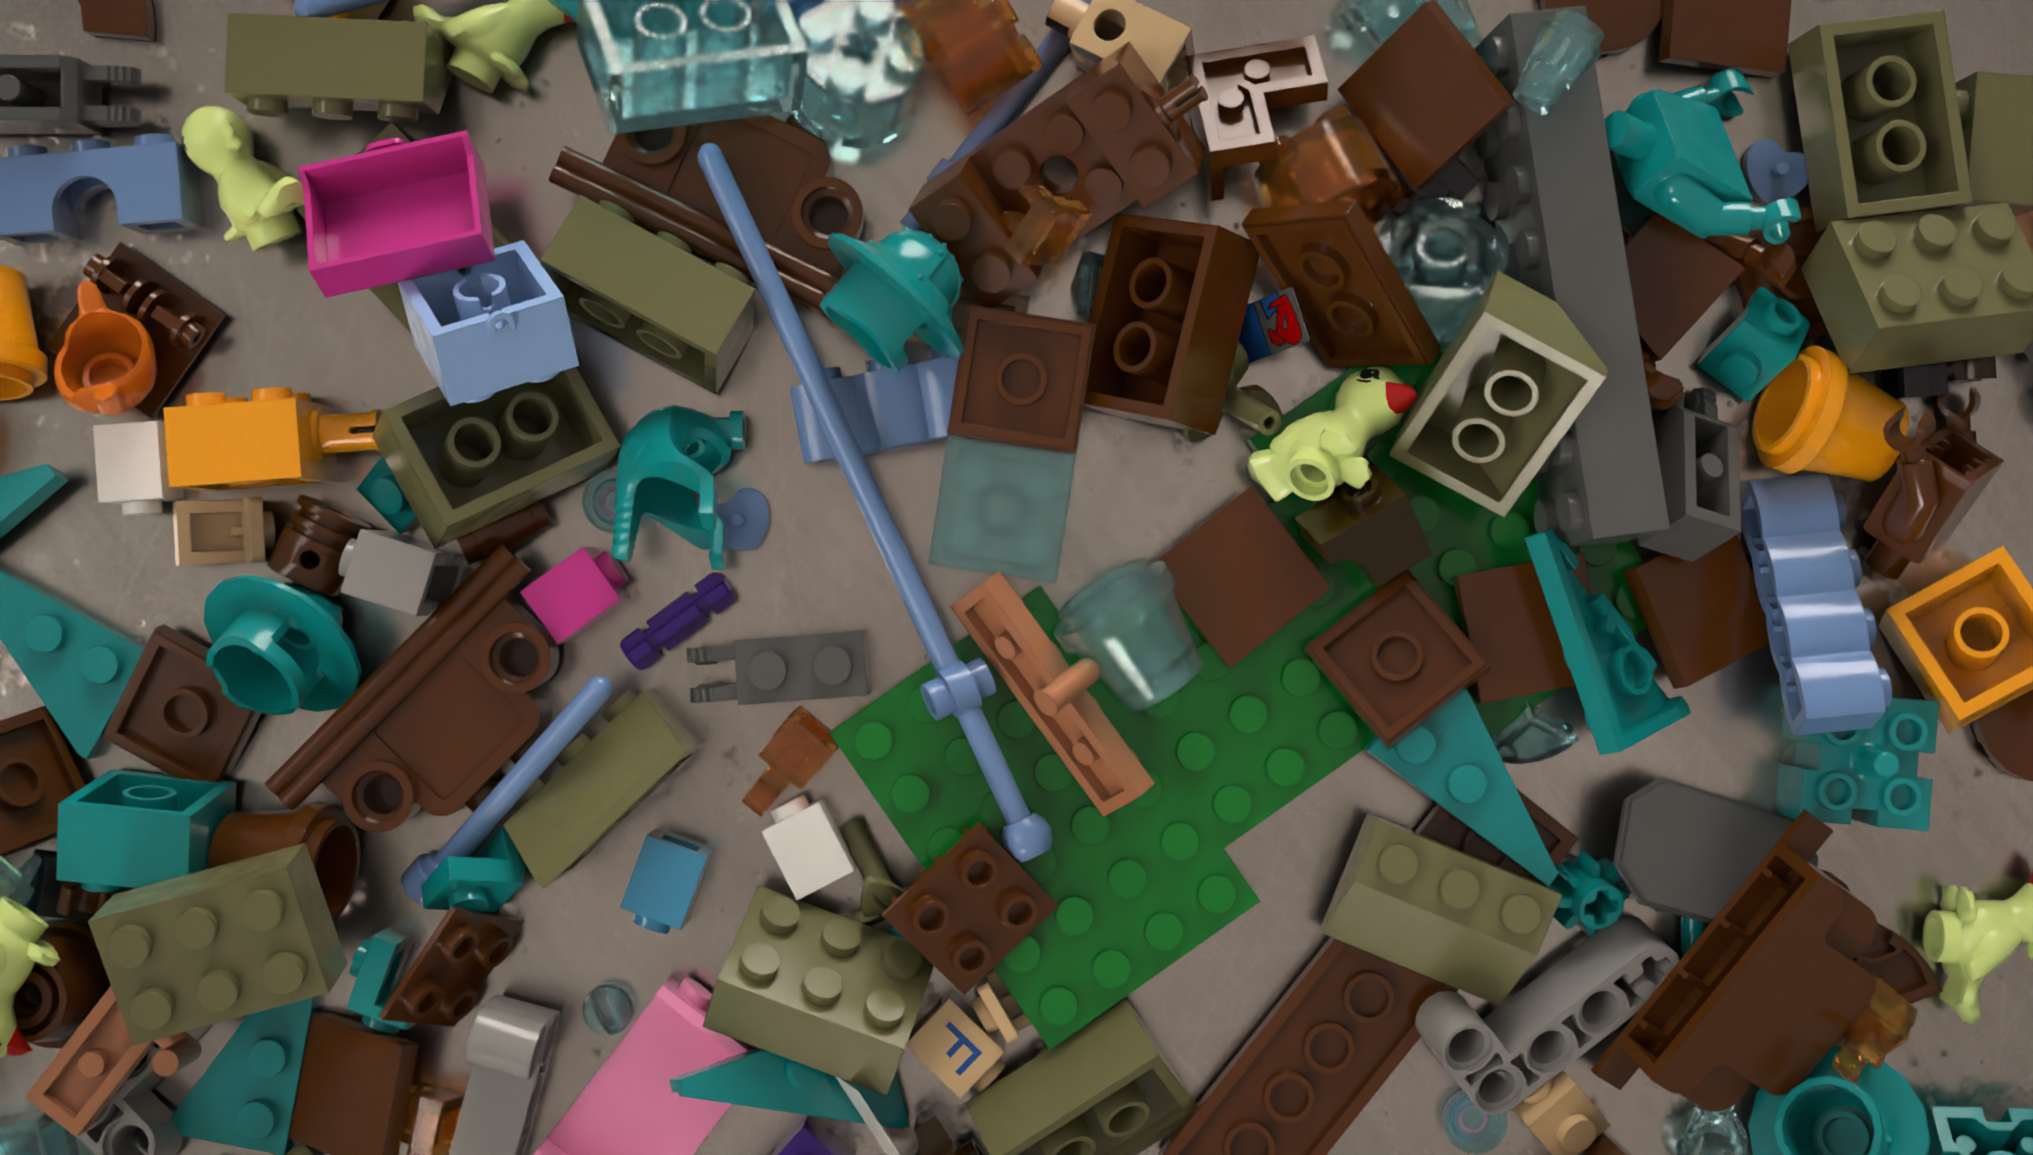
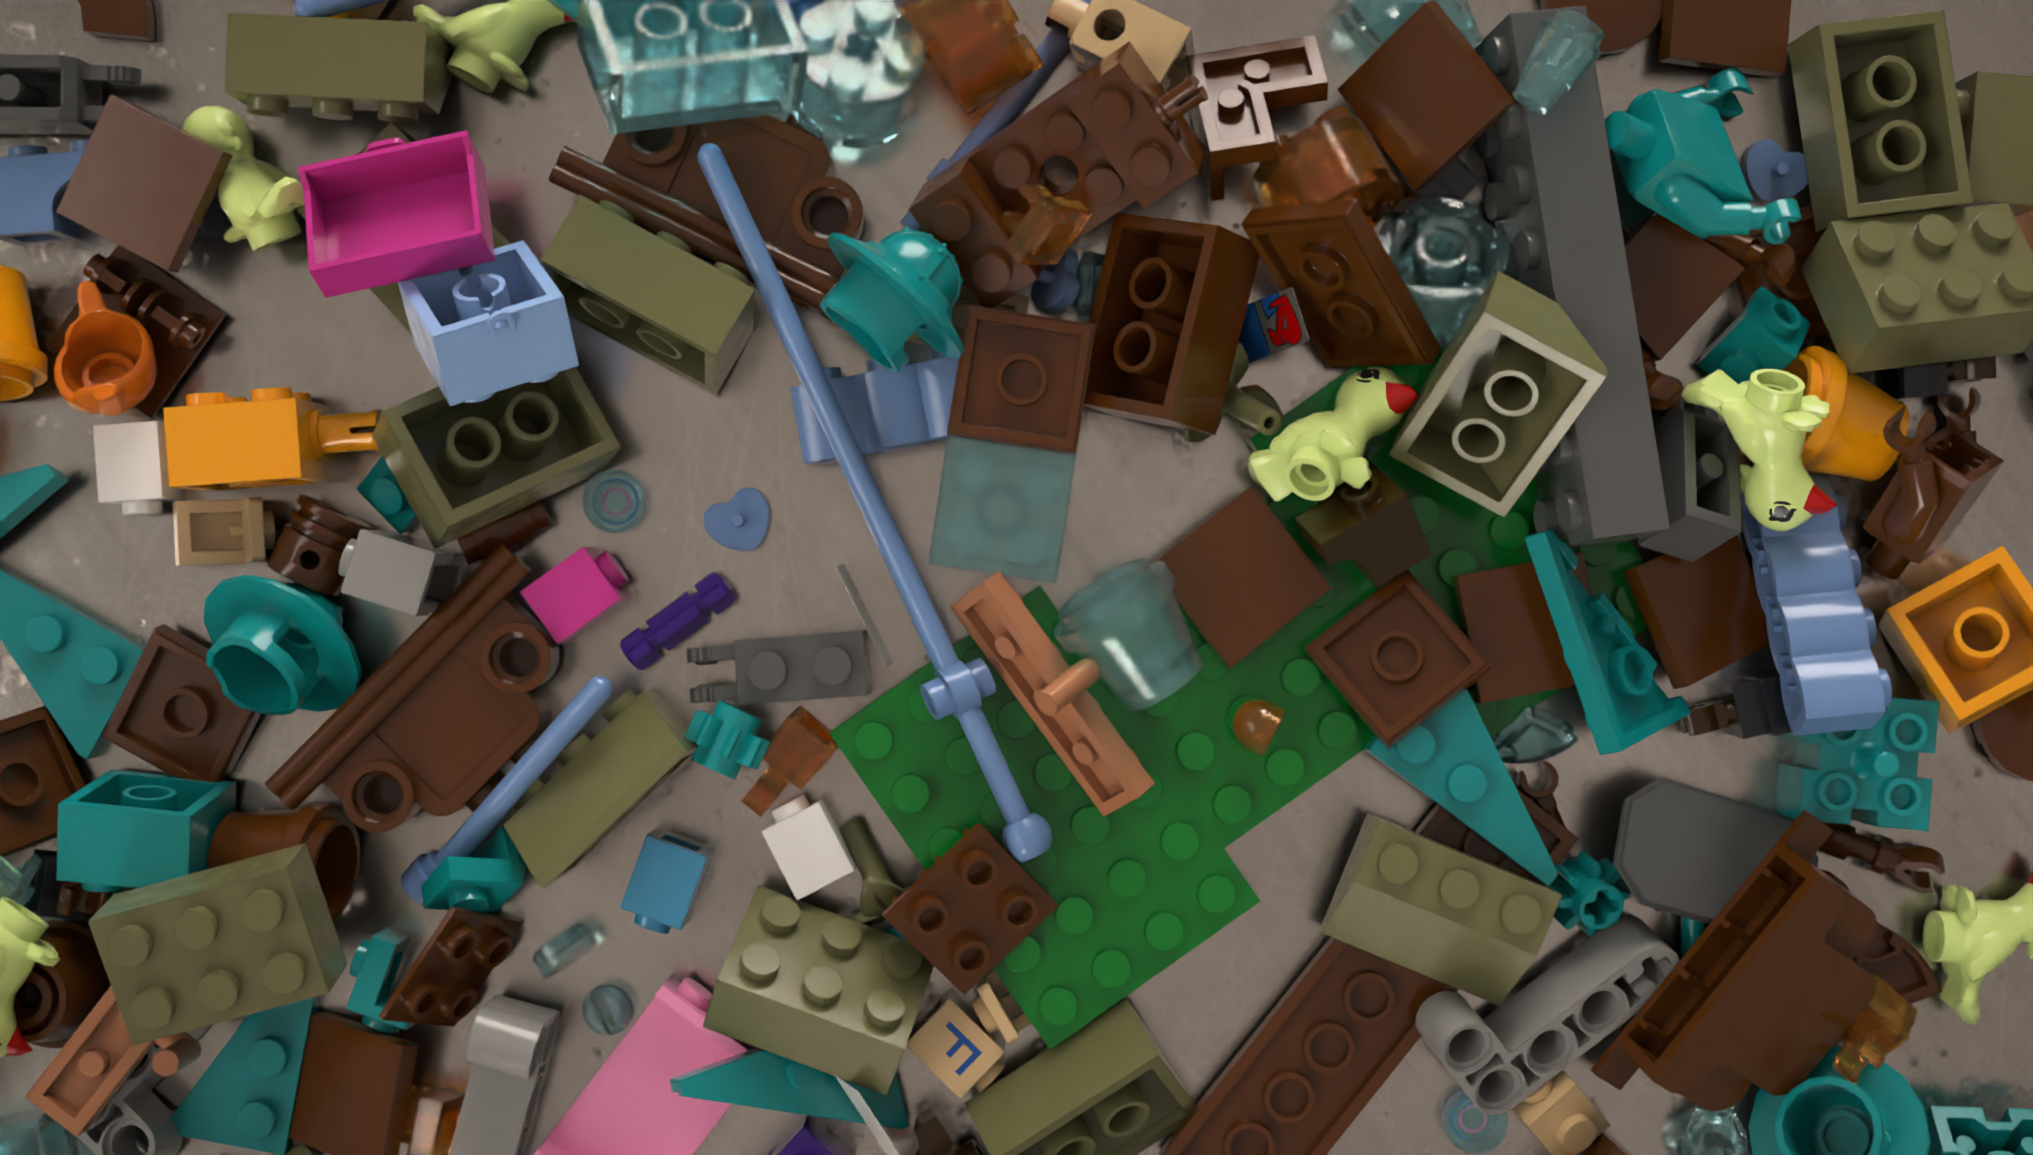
teal piece [611,405,746,570] -> none
none -> reddish brown tile [56,94,233,273]
none -> clear light blue tile [532,923,598,979]
none -> teal gear [684,700,770,779]
none -> white sticker [835,564,893,667]
none -> medium blue piece [1031,247,1080,313]
none -> clear orange hinge [1232,700,1287,756]
none -> reddish brown hand [1516,761,1566,828]
none -> black piece [1679,670,1792,739]
none -> yellowish green animal [1681,369,1837,531]
none -> reddish brown piece [1820,823,1945,893]

